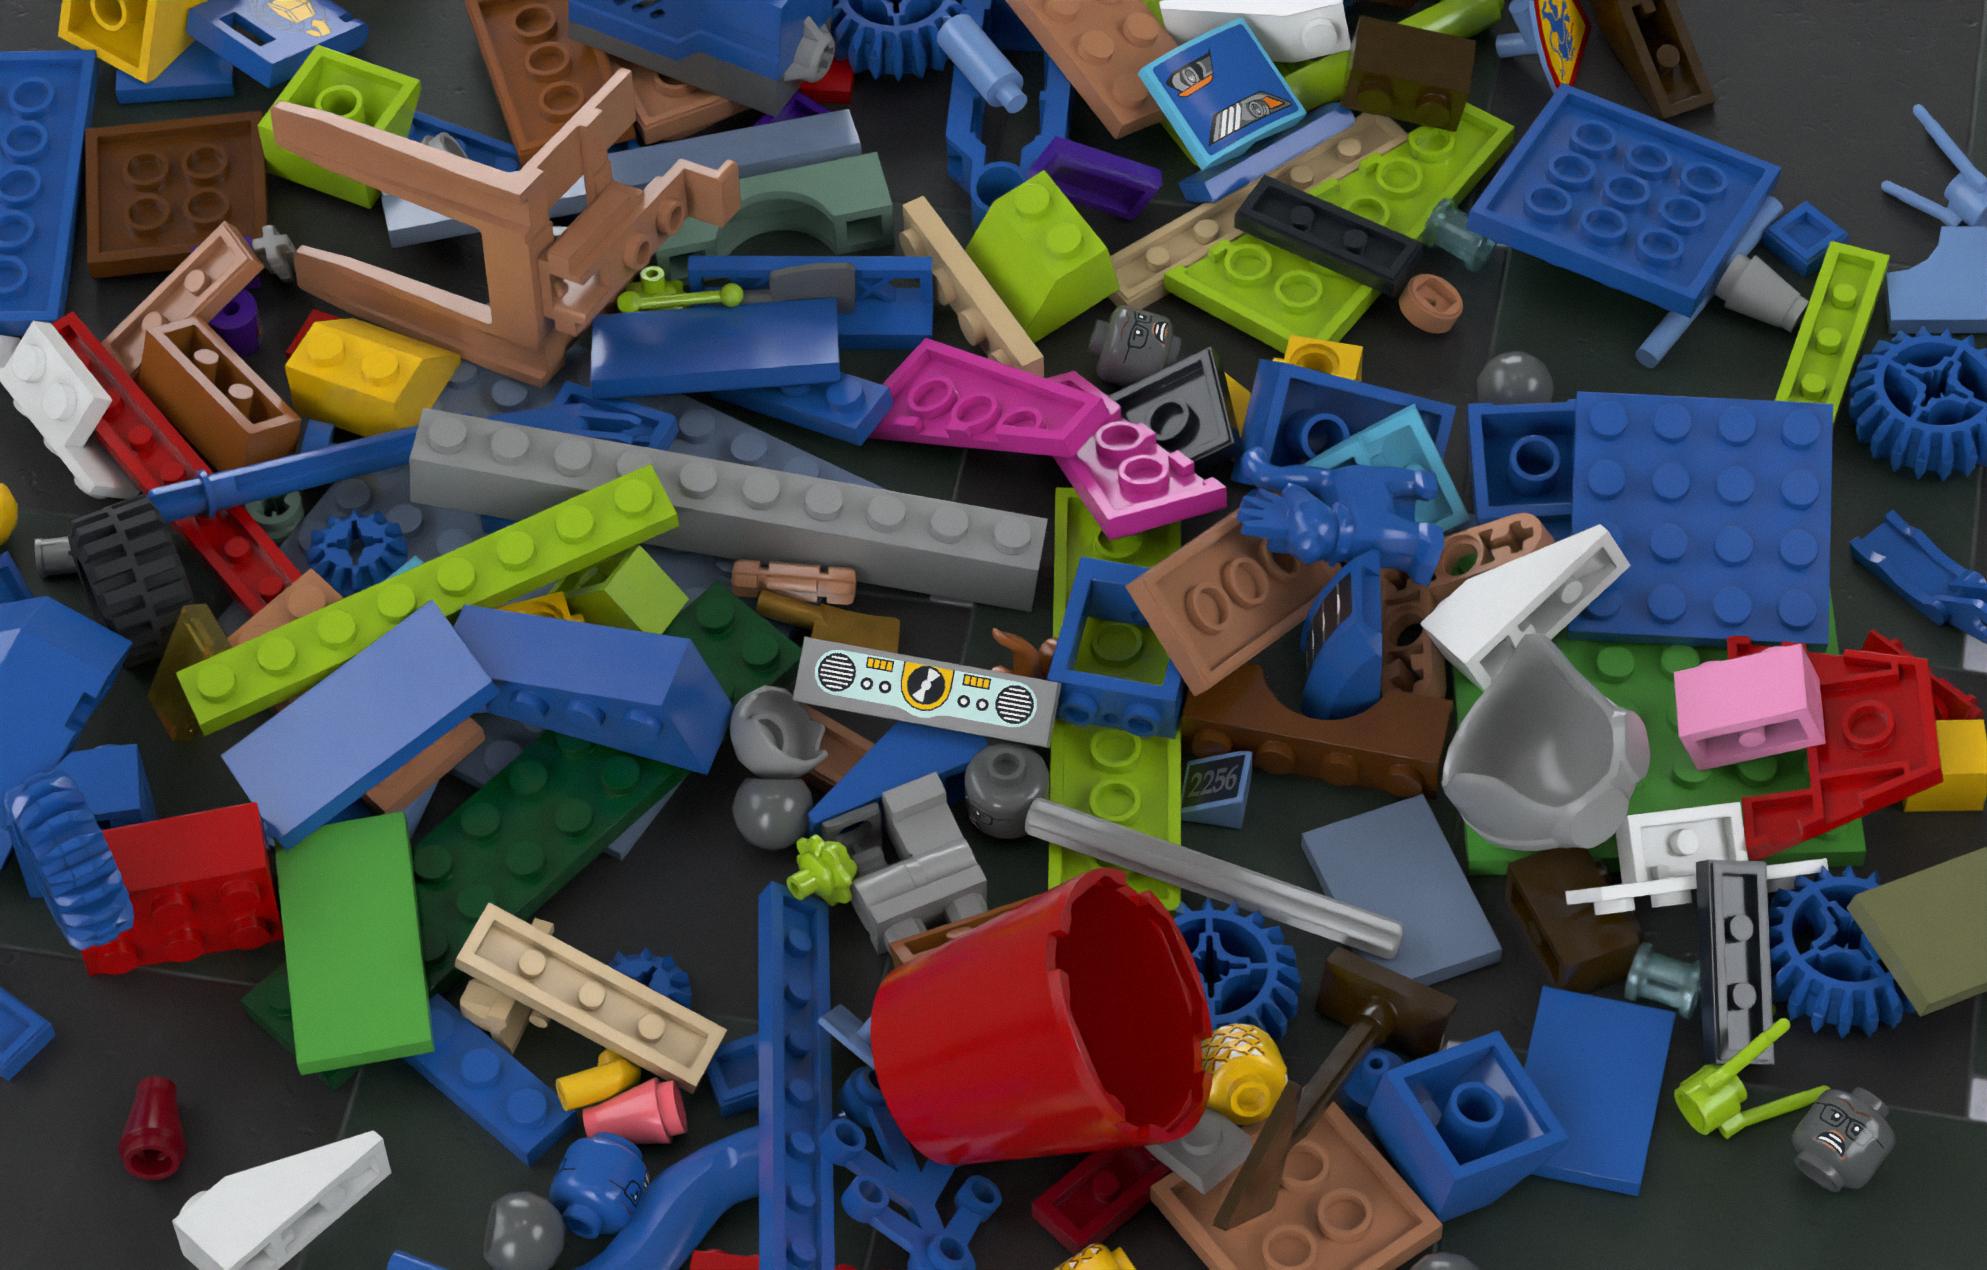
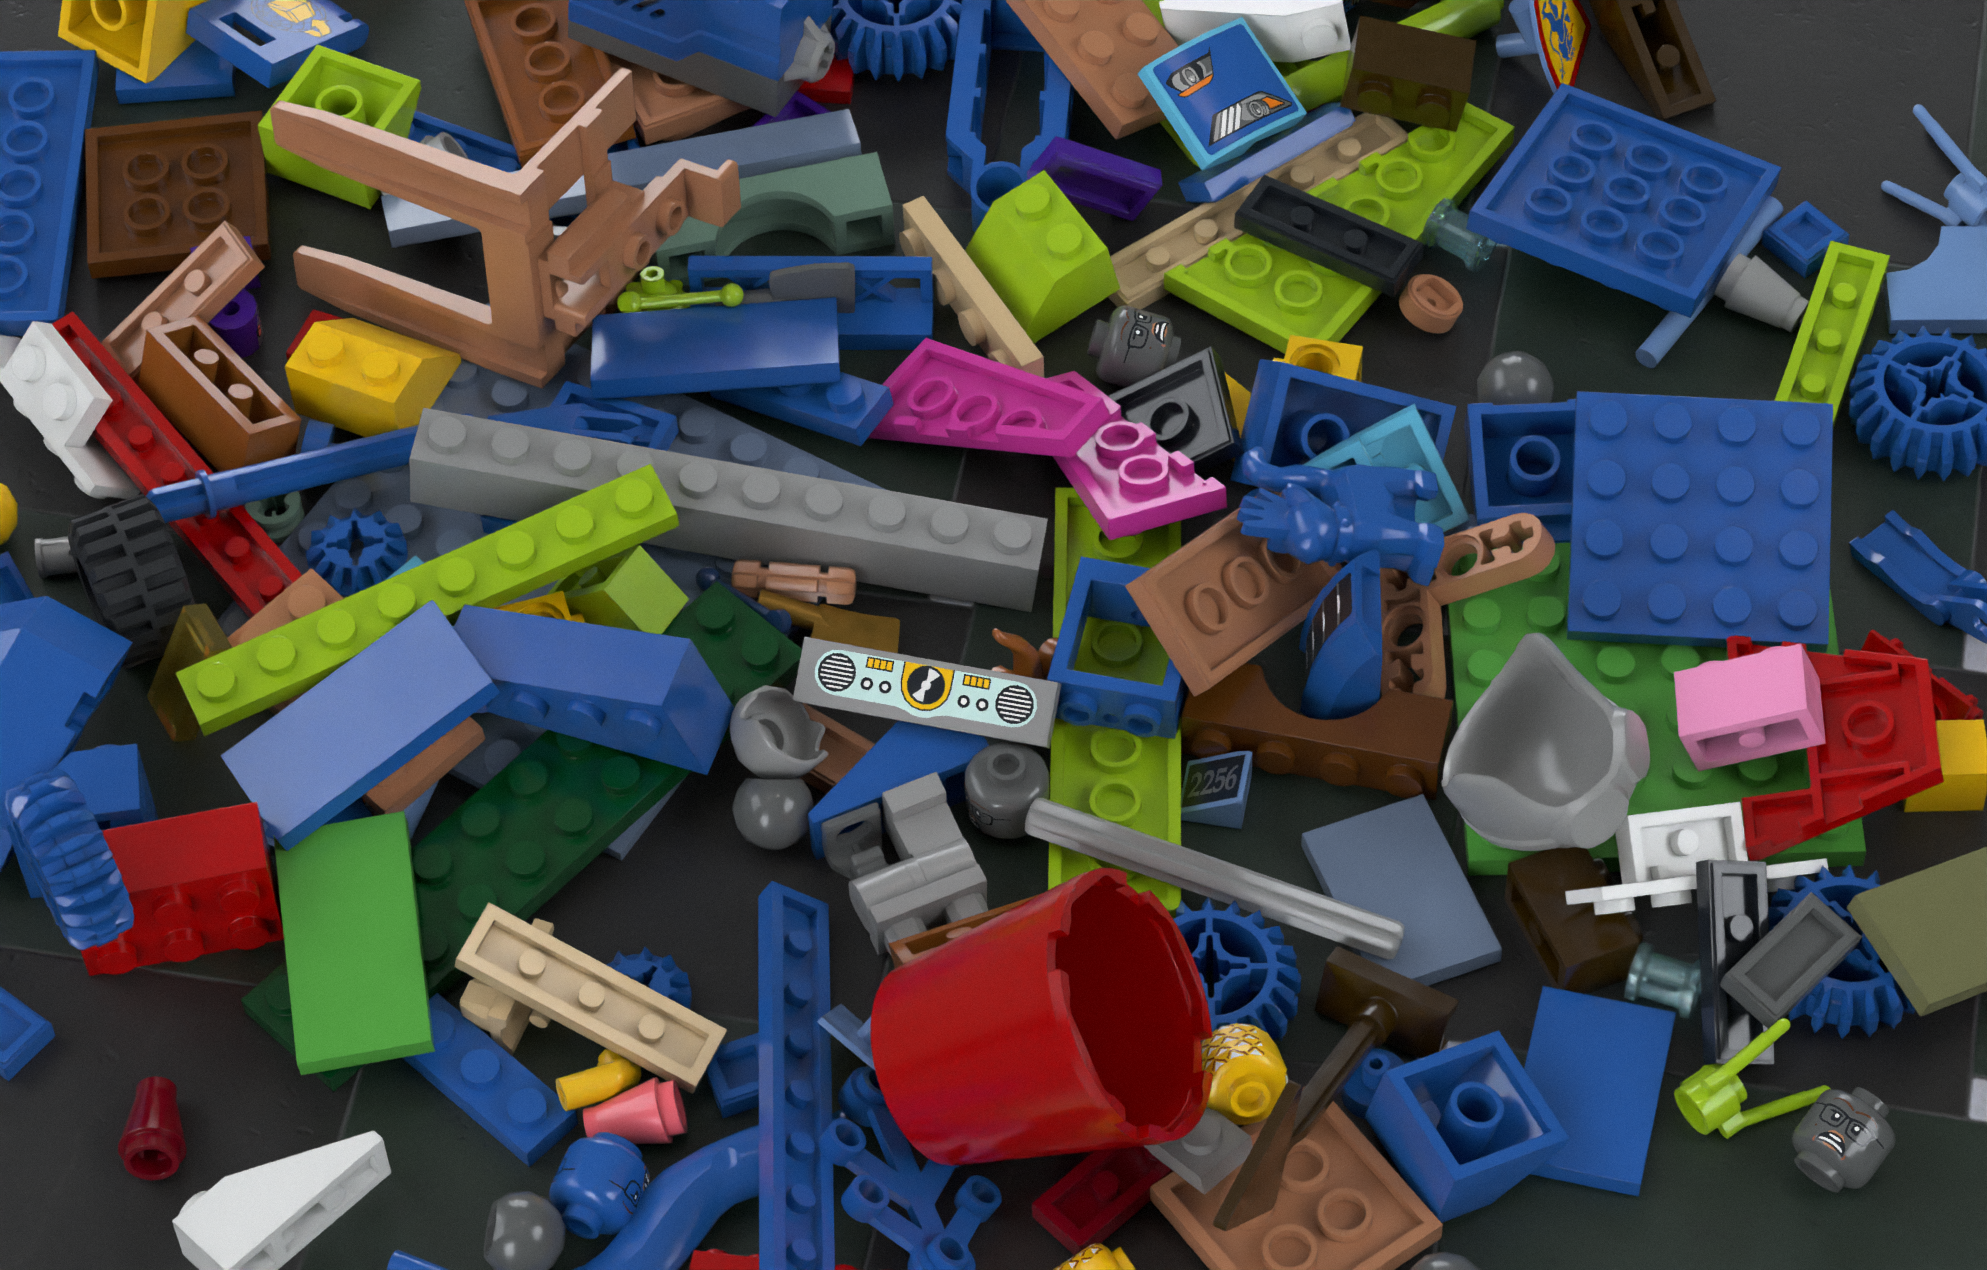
light grey axle [252,225,297,283] -> none
lime plant [787,835,857,907] -> none
medium blue cylinder [937,14,1027,113] -> none
white slope [1420,524,1631,692] -> none
none -> dark blue hinge [696,566,792,634]
none -> dark grey tile [1720,892,1862,1028]

